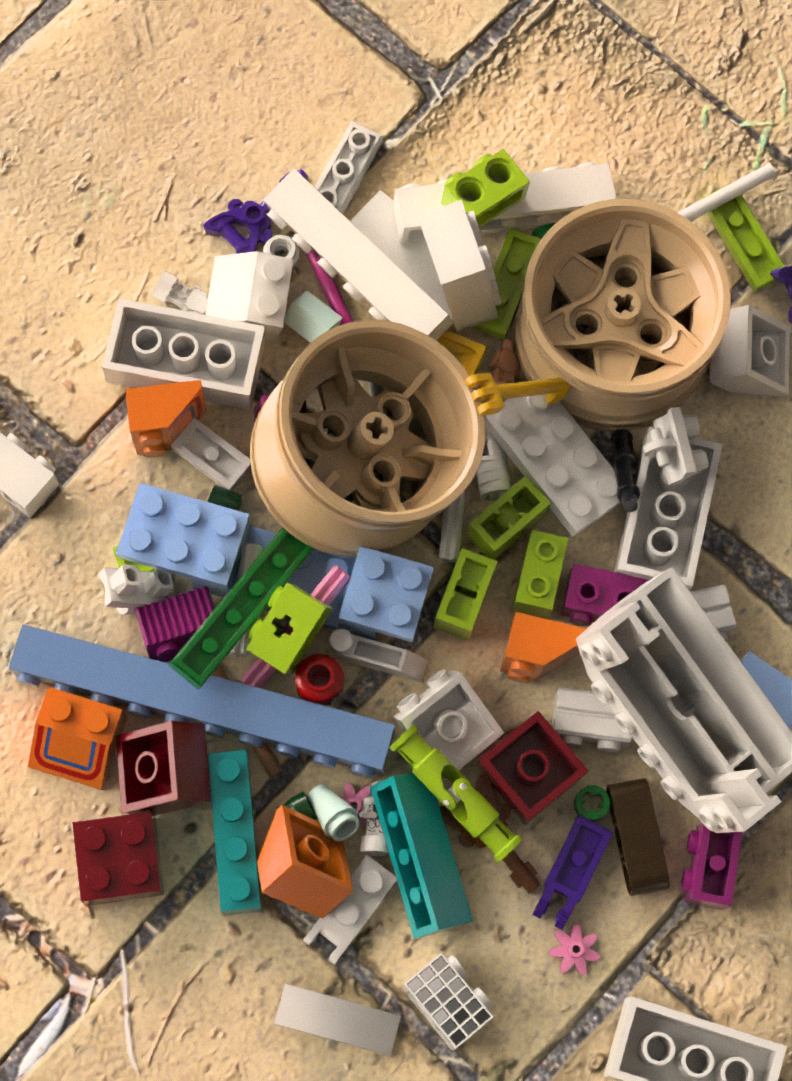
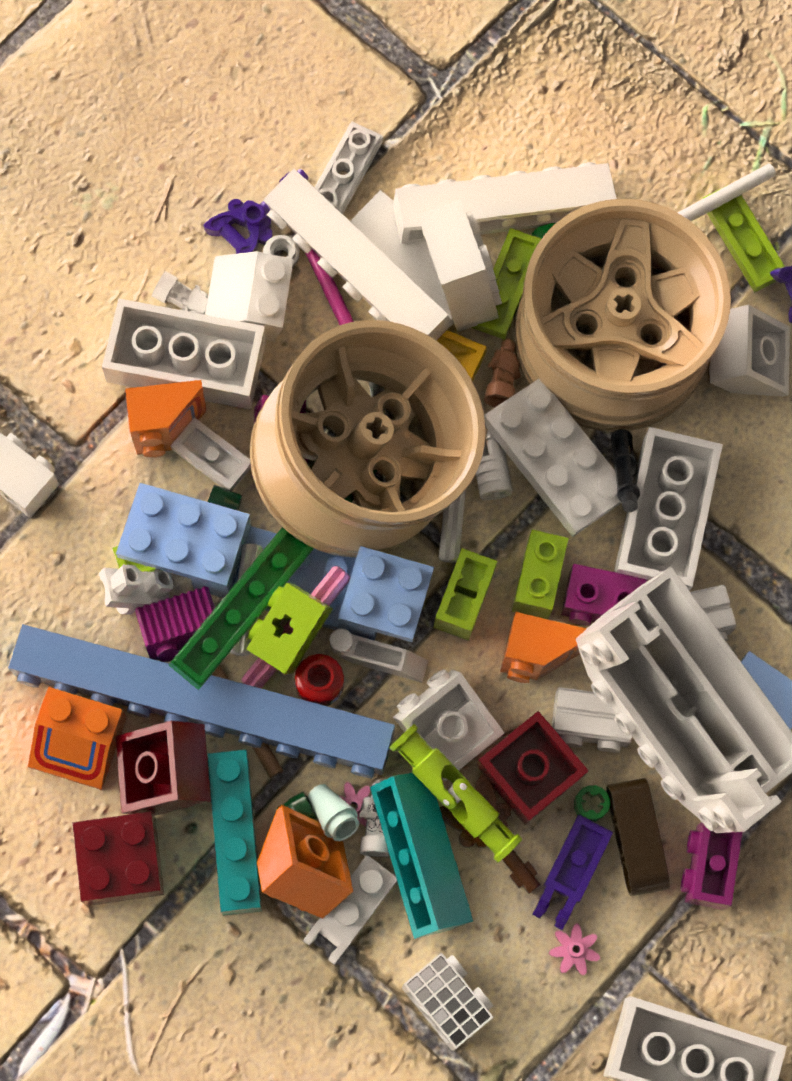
white slope [274,984,401,1056] -> none
light aqua piece [284,291,343,343] -> none
lime brick [441,148,530,228] -> none
yellow hinge [465,372,570,416] -> none
lime brick [467,475,551,560] -> none
white hips [643,407,709,485] -> none

